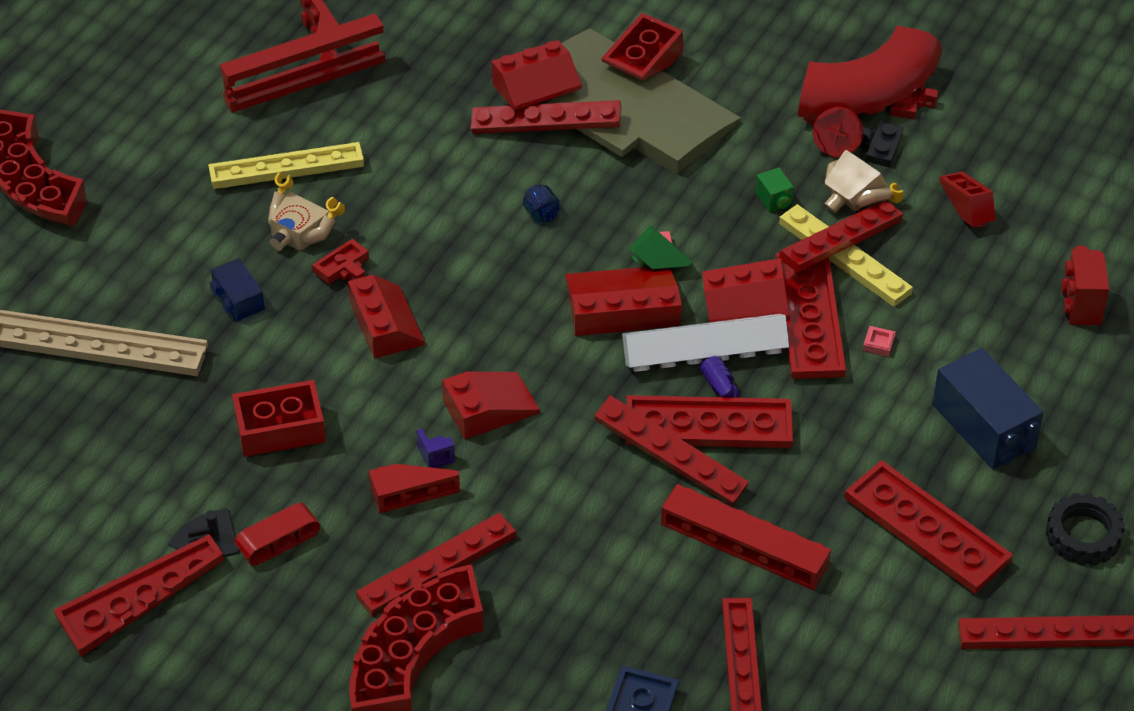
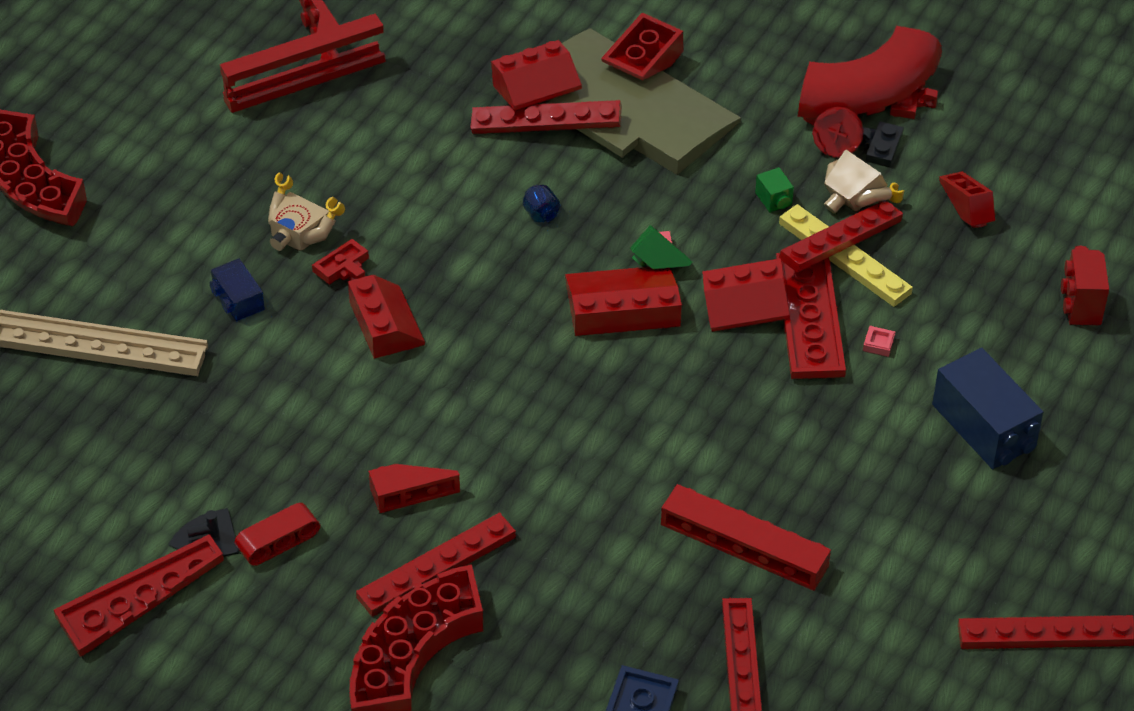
light yellow plate [208,142,364,189] -> none
red brick [232,380,326,457] -> none
dark purple panel [417,429,455,468] -> none
red slope [442,371,540,439] -> none
red plate [594,395,749,507] -> none
white brick [622,314,789,371] -> none
red plate [626,395,793,448] -> none
dark purple hinge [700,356,740,398] -> none
red plate [844,460,1013,594] -> none
black tyre [1046,493,1125,566] -> none

